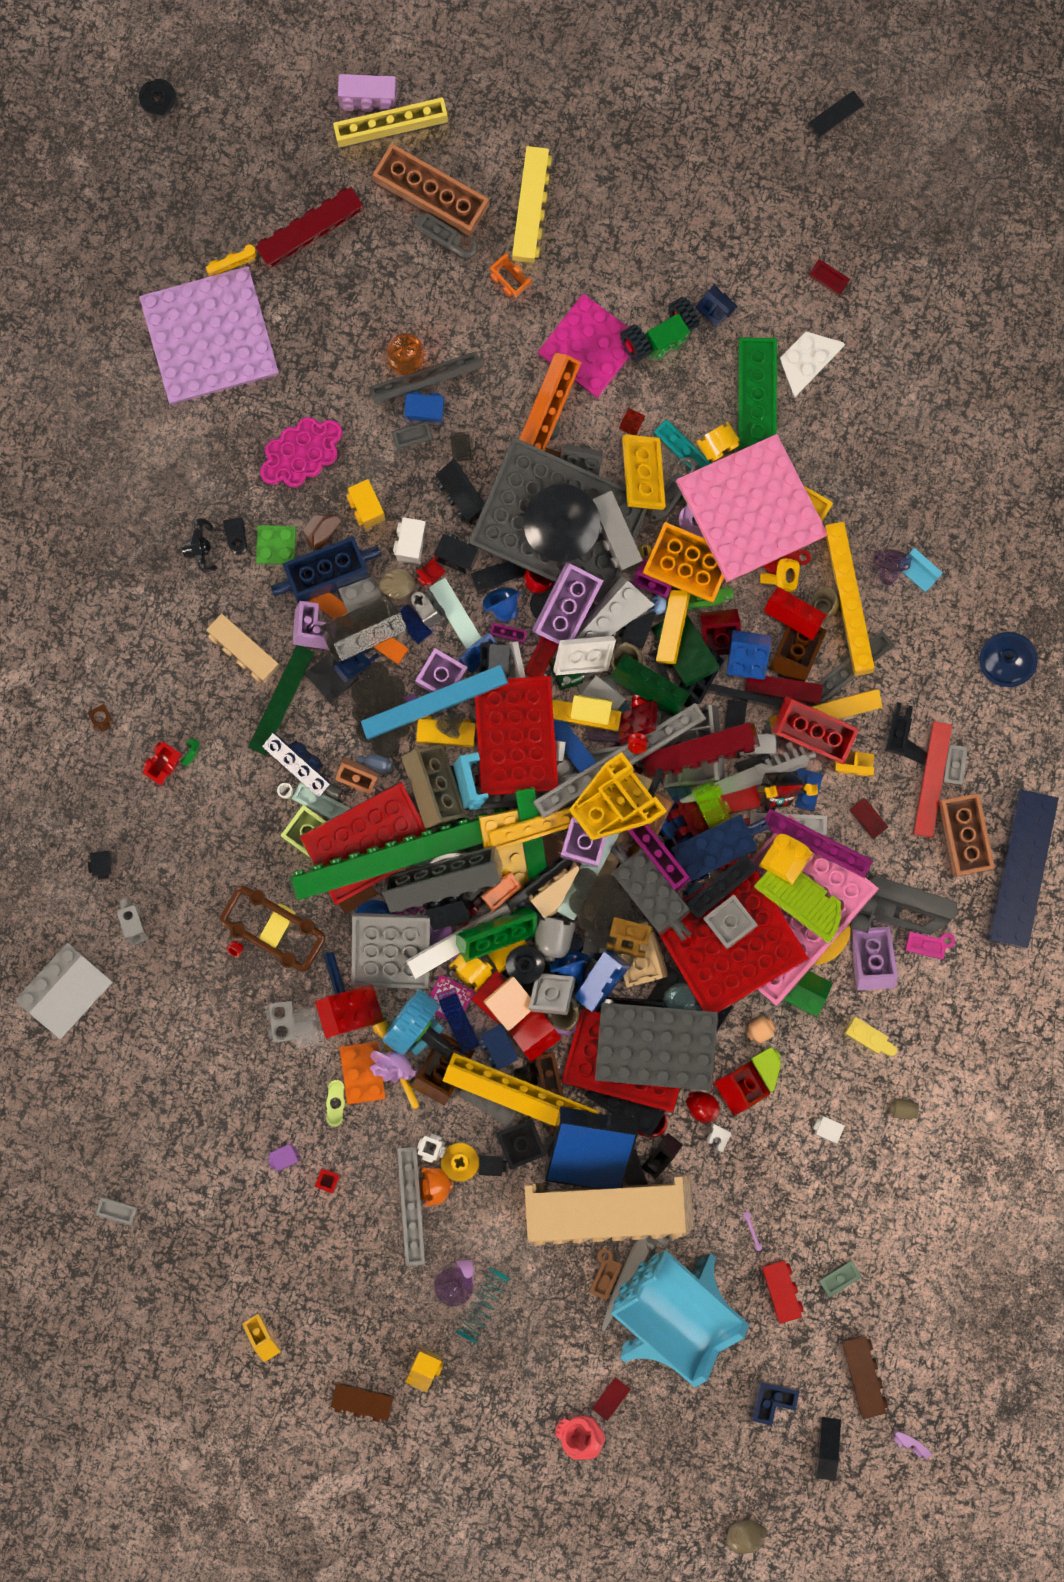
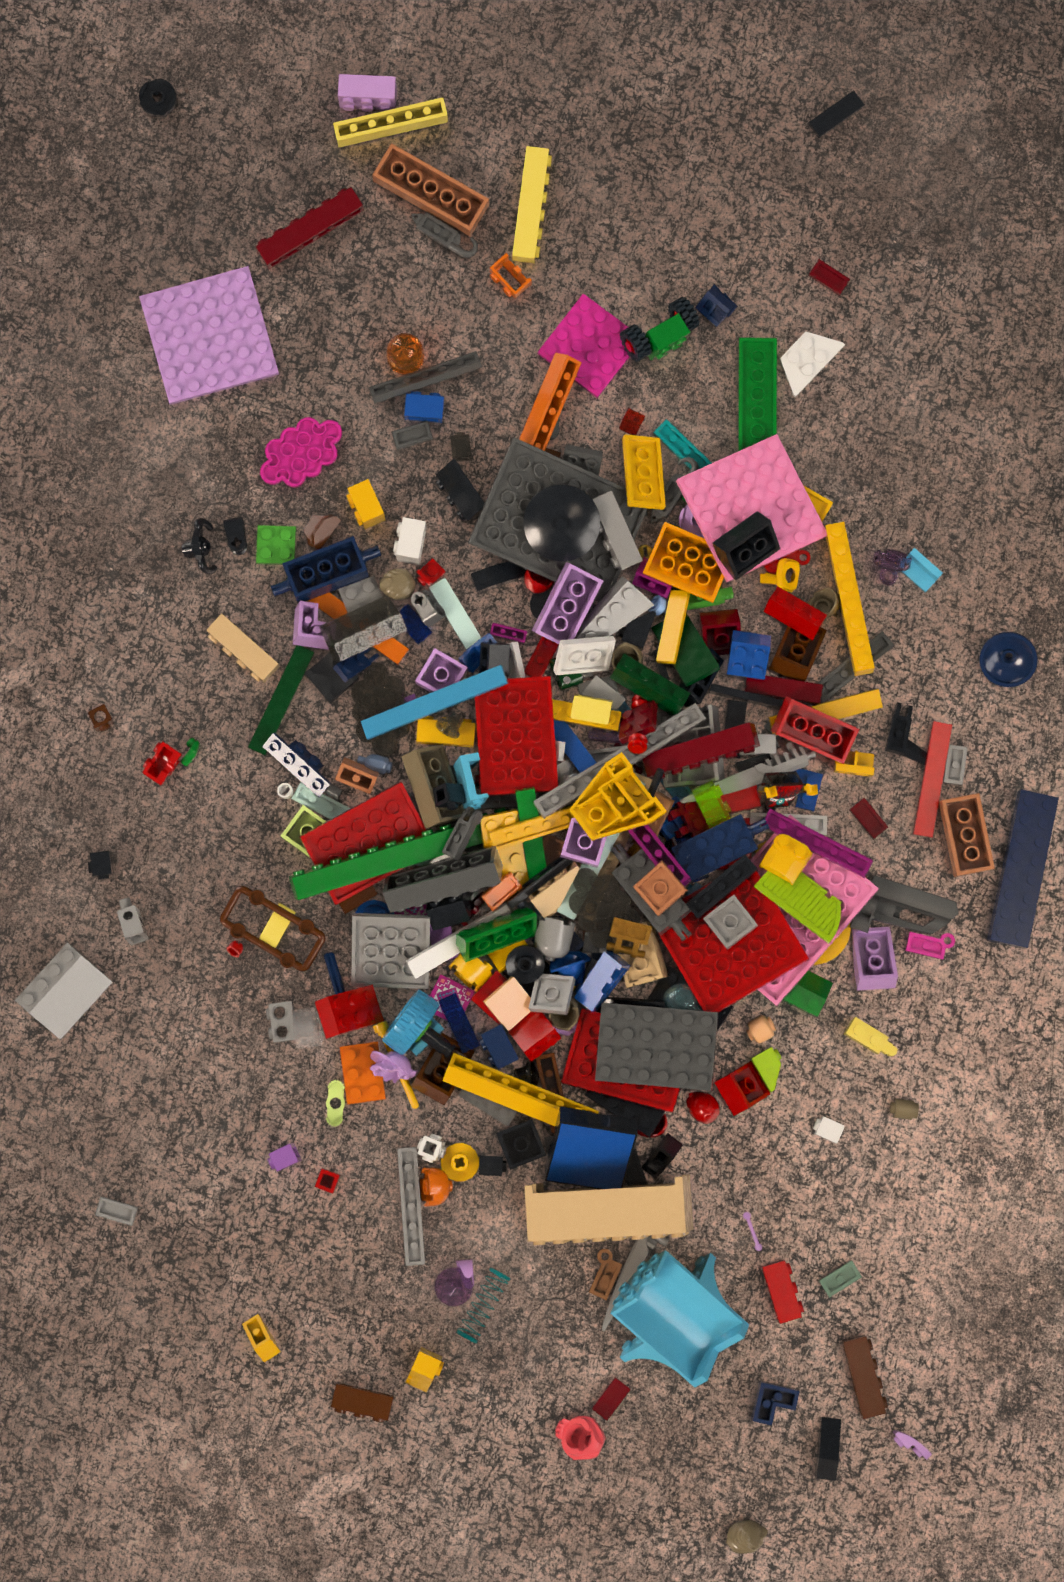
yellow plate [206,244,257,277] -> none
black brick [434,533,479,576] -> none
blue helmet [483,588,522,622] -> none
yellow brick [696,421,740,463] -> none
white hinge [707,1124,732,1152] -> none
none -> black brick [433,783,466,810]
none -> dark grey hinge [442,806,483,861]
none -> nougat tile [633,861,688,916]
none -> black slope [712,511,781,580]

